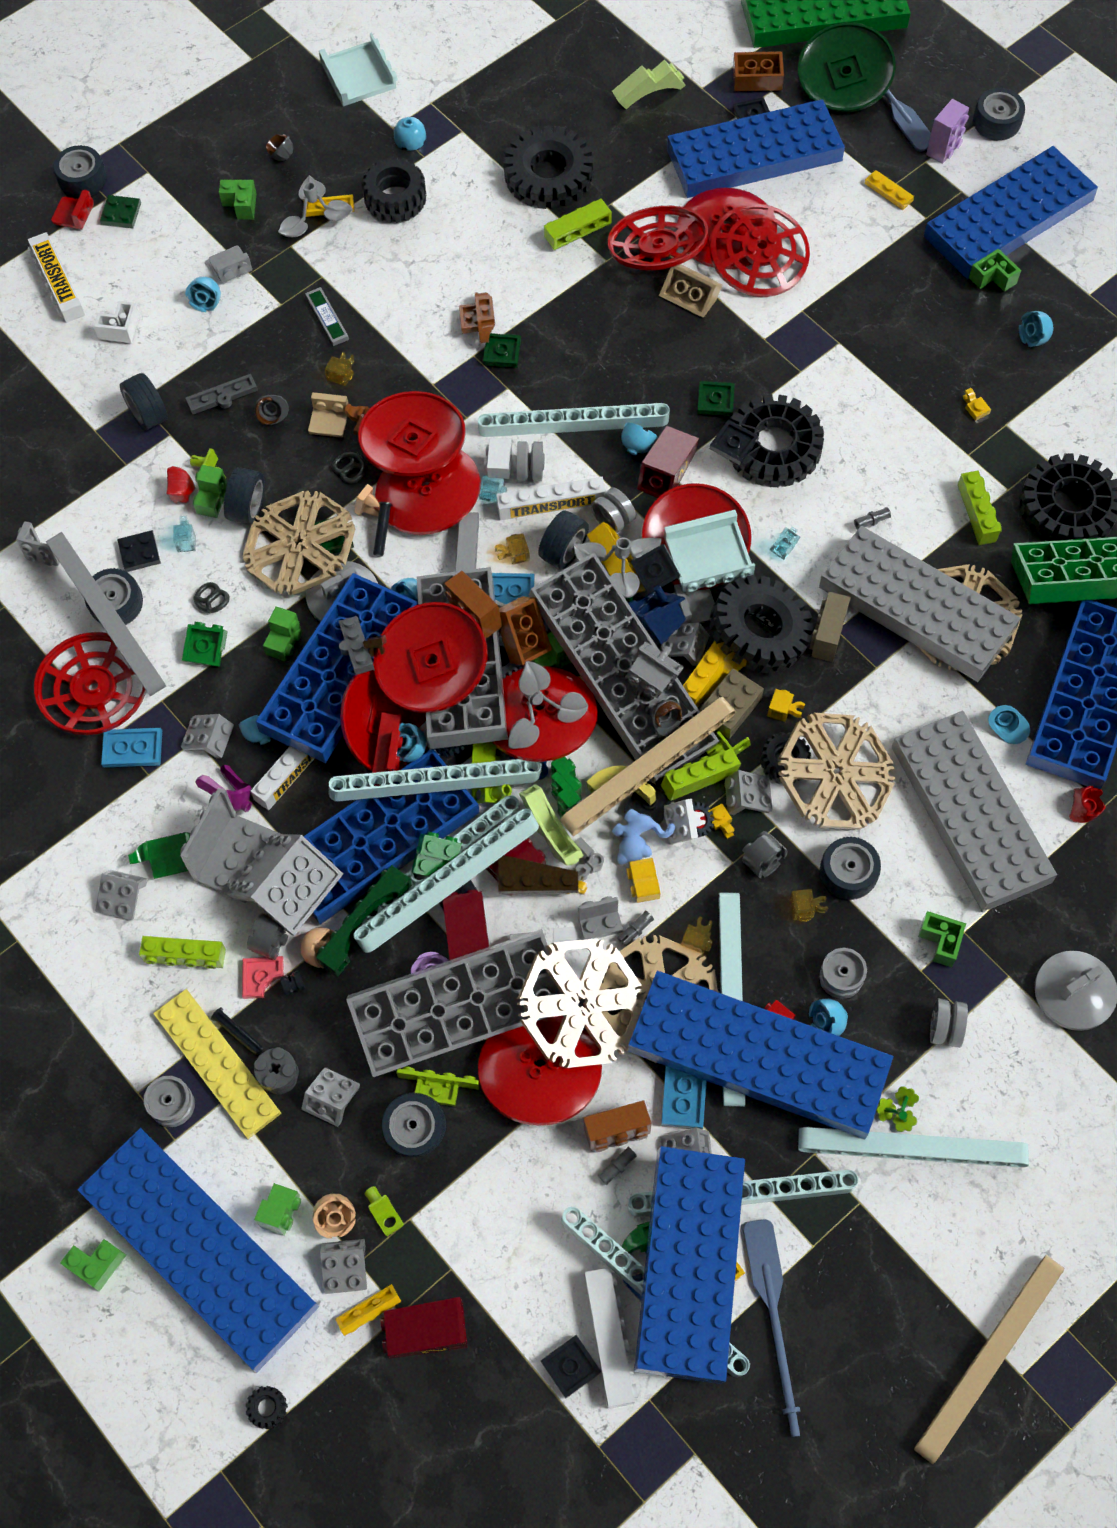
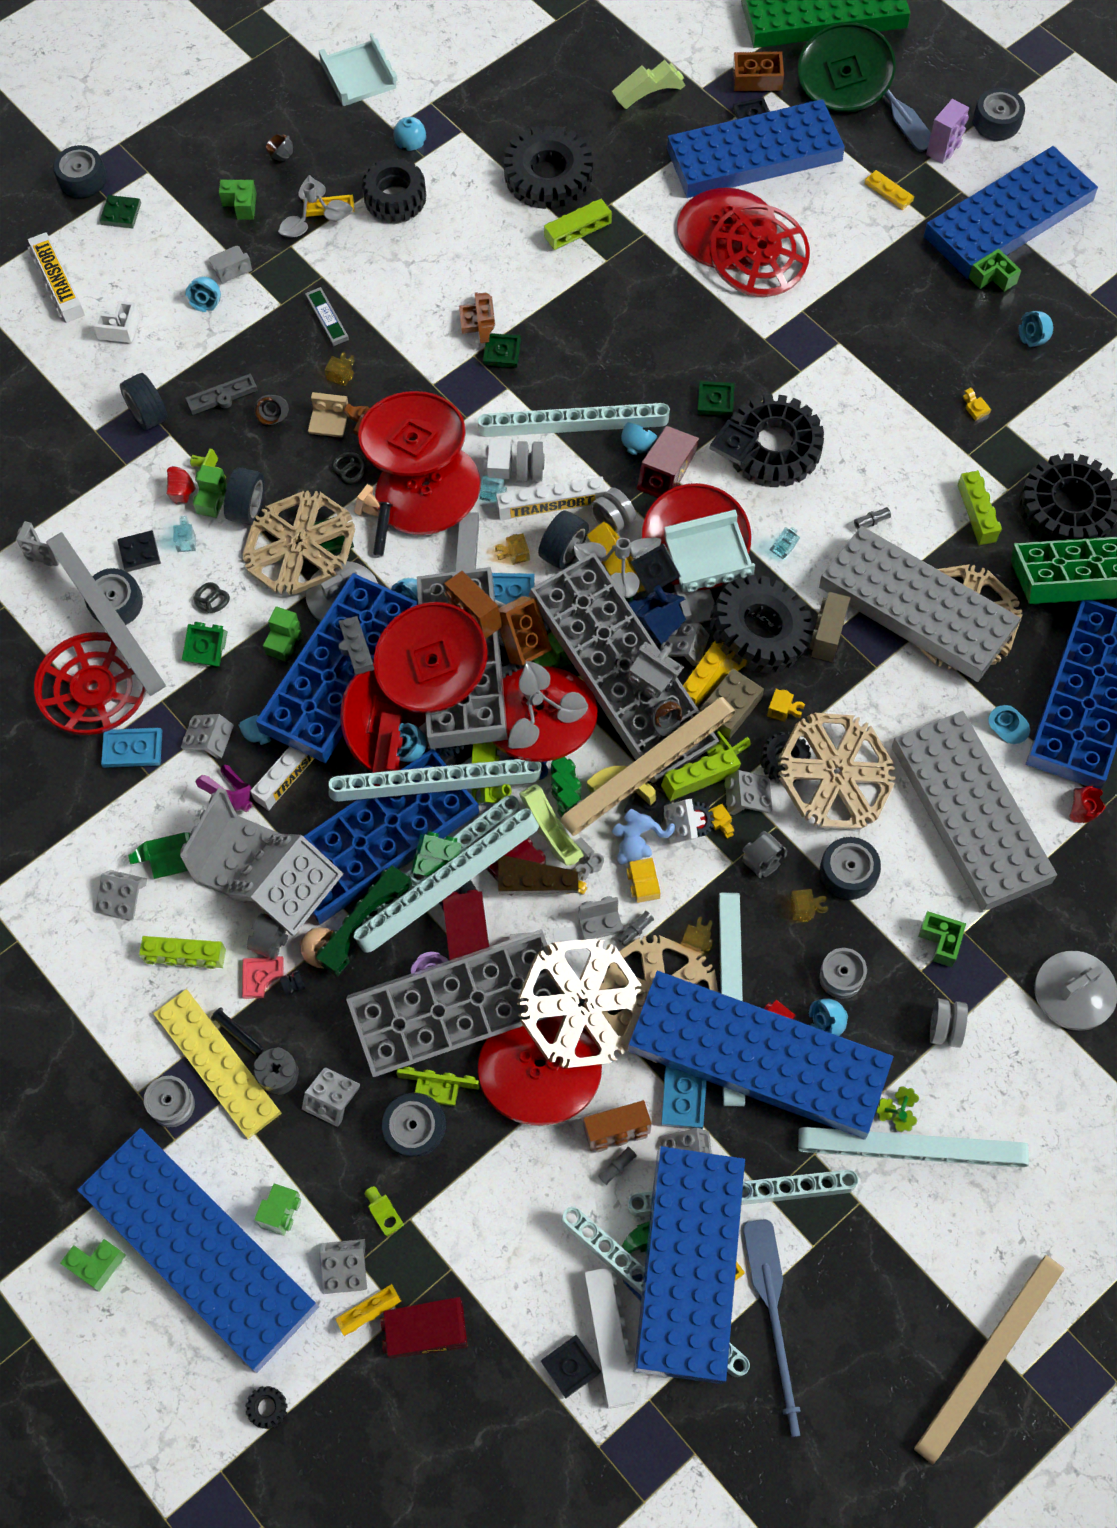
red bracket [51,190,94,230] -> none
light nougat cylinder [312,1194,356,1238] -> none
dark brown tile [363,635,387,657] -> none
red dish [608,205,709,270] -> none
tan slope [659,264,723,317] -> none

